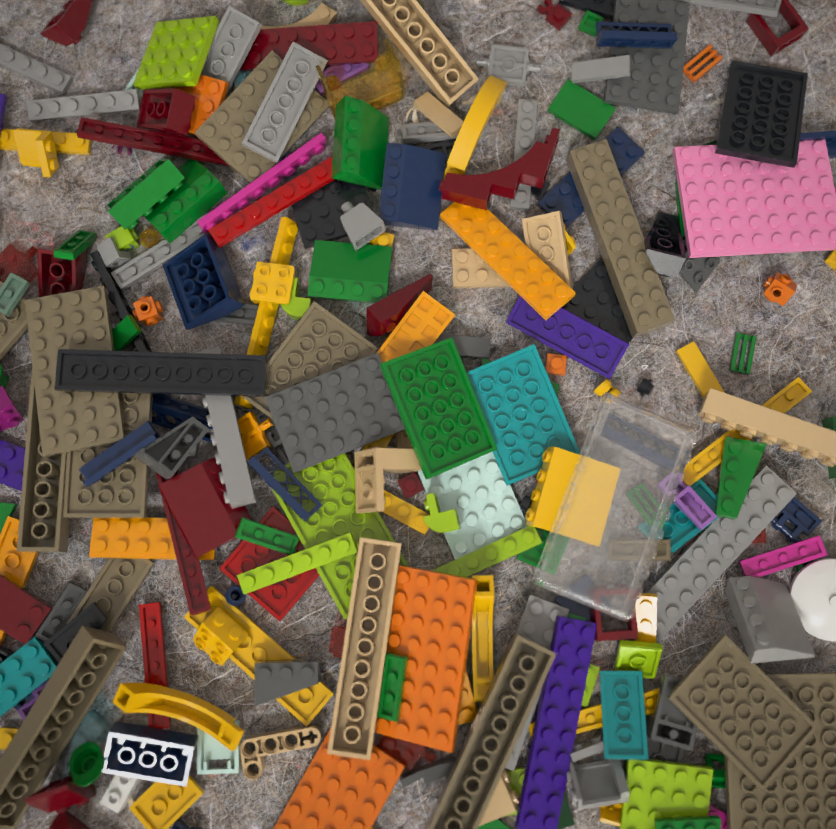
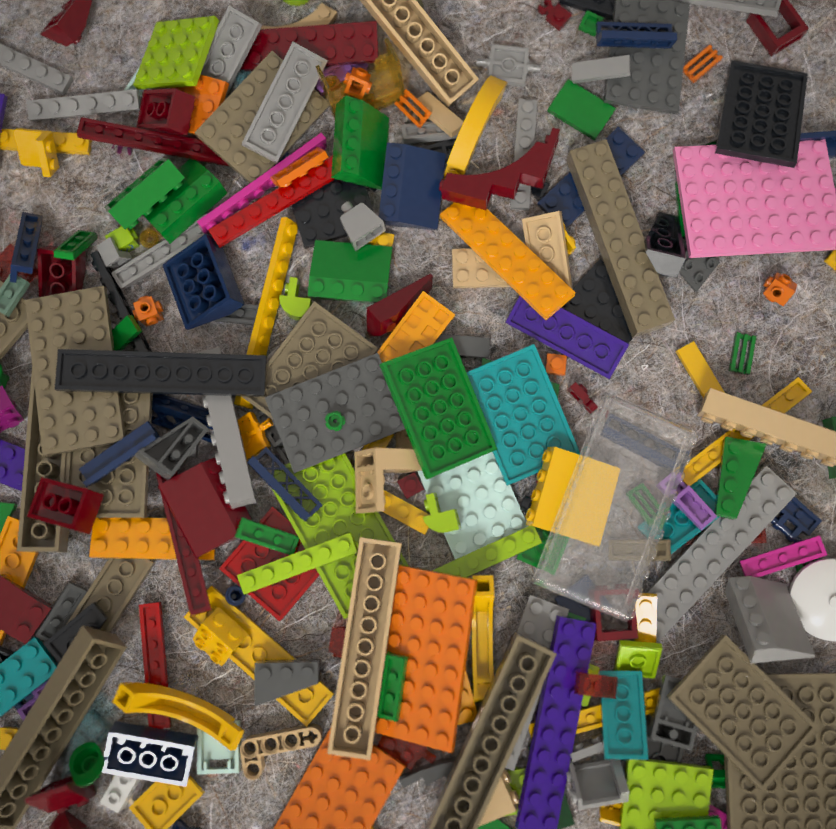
yellow bracket [250,261,295,305] -> none
yellow wheel [593,378,621,405] -> none
black plate [637,378,655,397] -> none
none -> dark blue fence [10,212,43,283]
none -> dark red slope [27,477,104,535]
none -> orange plate [270,147,328,188]
none -> green plate [325,411,345,431]
none -> orange brick [343,67,372,100]
none -> orange tile [395,89,432,128]
none -> dark red plate [567,382,598,414]
none -> clear red plate [574,672,618,699]

